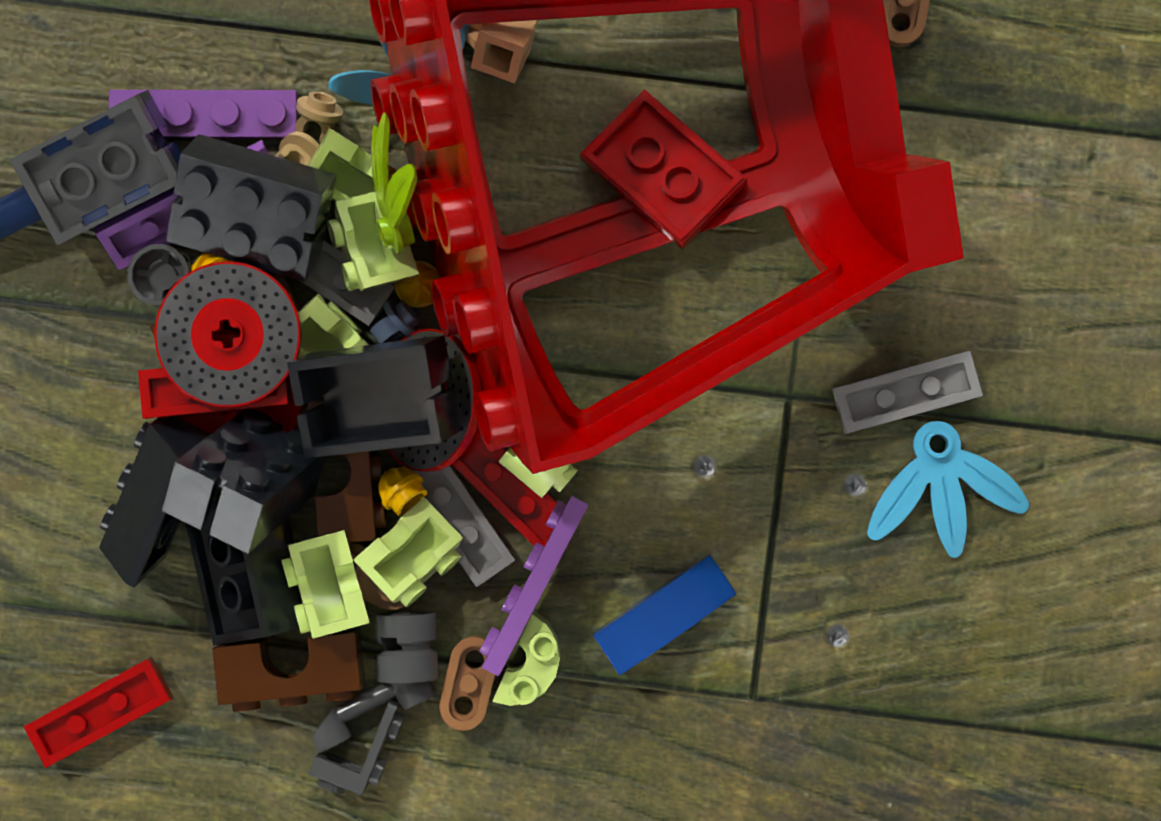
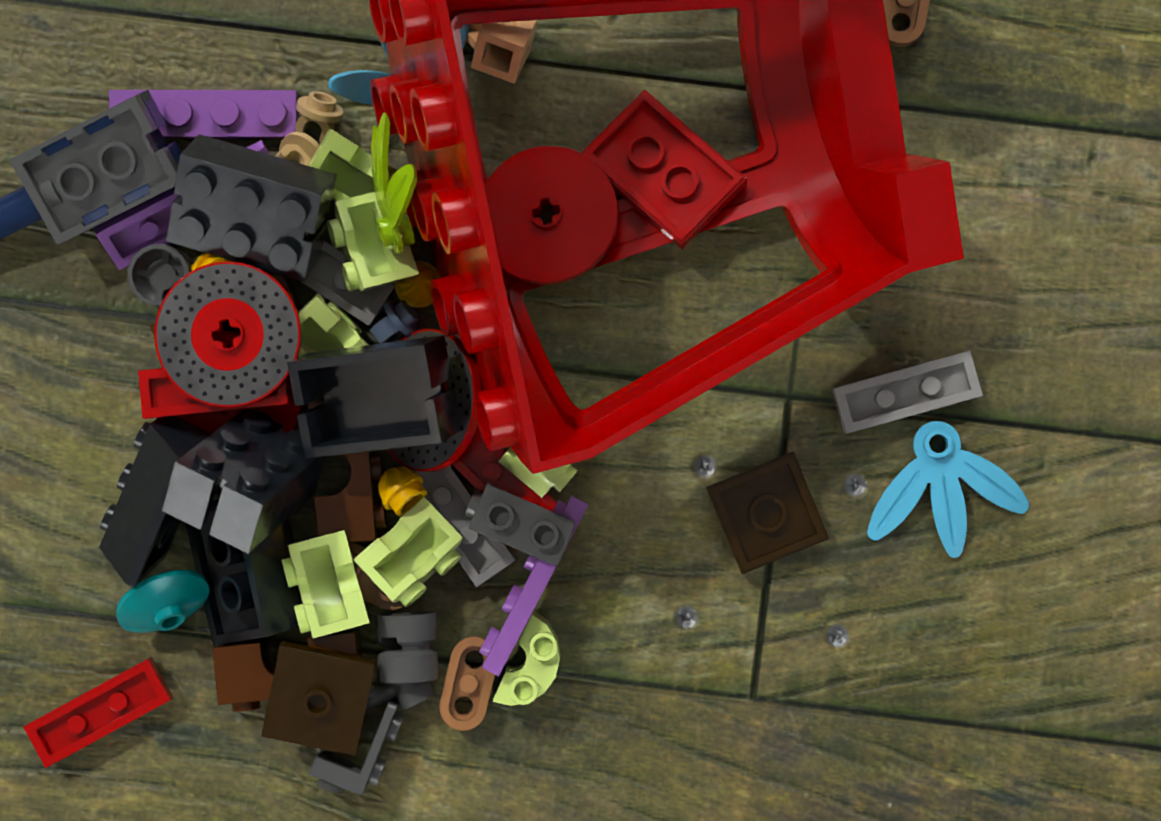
blue slope [593,554,736,676] -> none
none -> teal dish [115,570,209,633]
none -> dark brown plate [261,641,376,756]
none -> dark grey bracket [465,483,575,565]
none -> red piece [484,146,619,285]
none -> dark brown plate [706,451,829,575]

